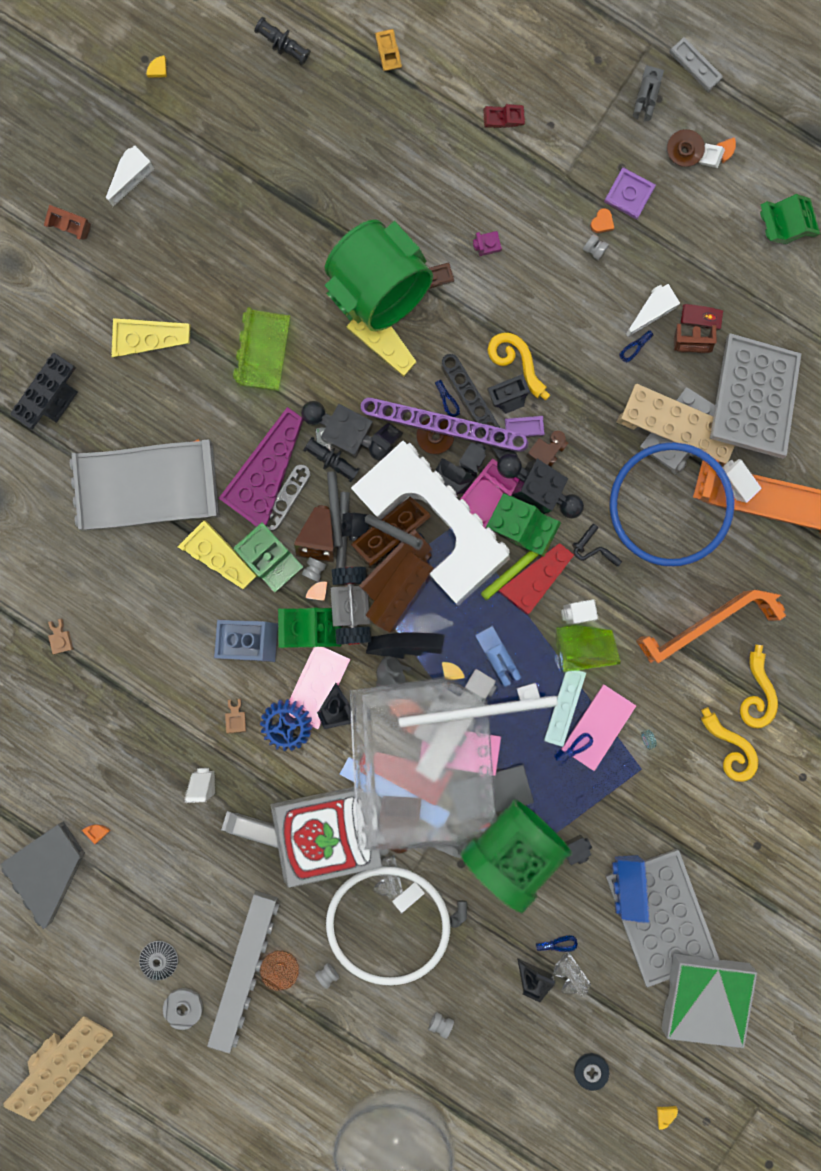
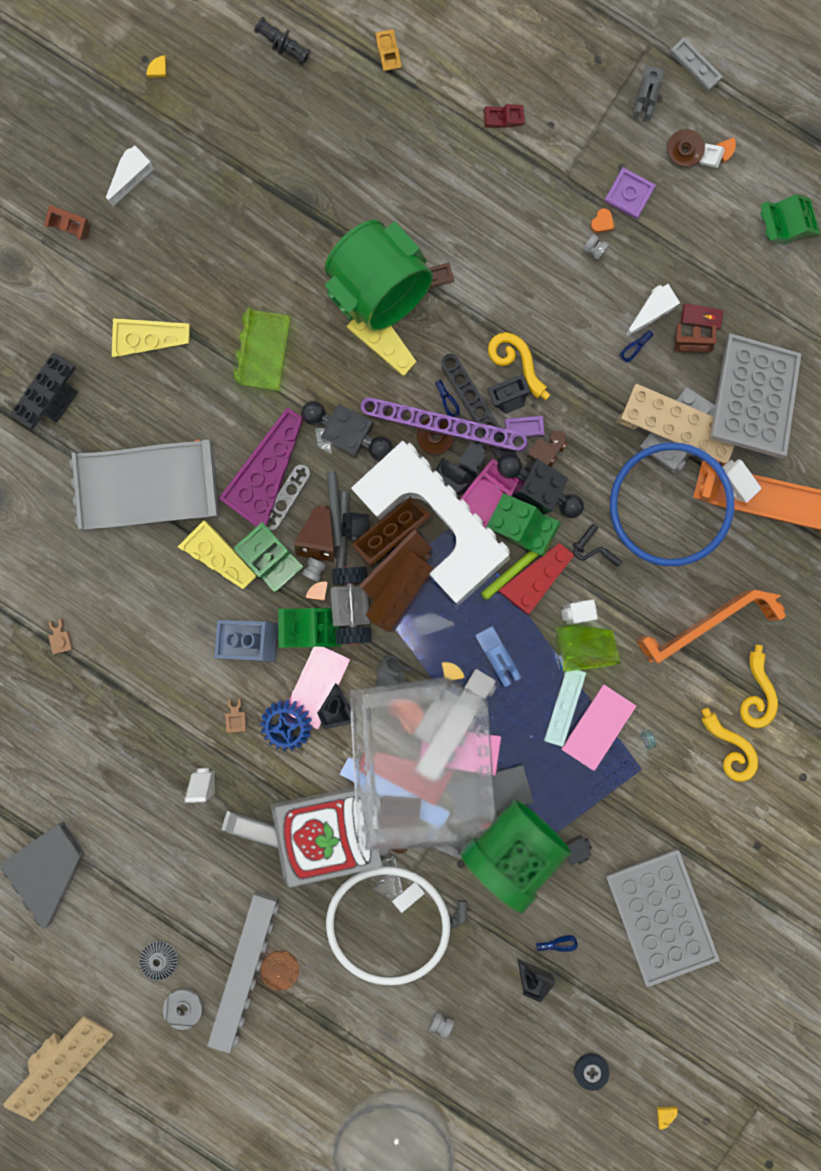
orange tile [82,824,111,844] -> none
black piece [303,436,360,483] -> none
light grey wheel [315,963,339,989] -> none
dark grey piece [365,514,423,549] -> none
black slope [366,632,445,659] -> none
black tile [371,423,403,451] -> none
white piece [399,696,558,727] -> none
magenta bracket [473,231,502,256] -> none
white plate [516,683,540,701] -> none
clear tile [553,952,591,996] -> none
clear blue piece [557,733,594,765] -> none
blue slope [612,855,649,923] -> none
light grey tile [661,954,757,1048] -> none

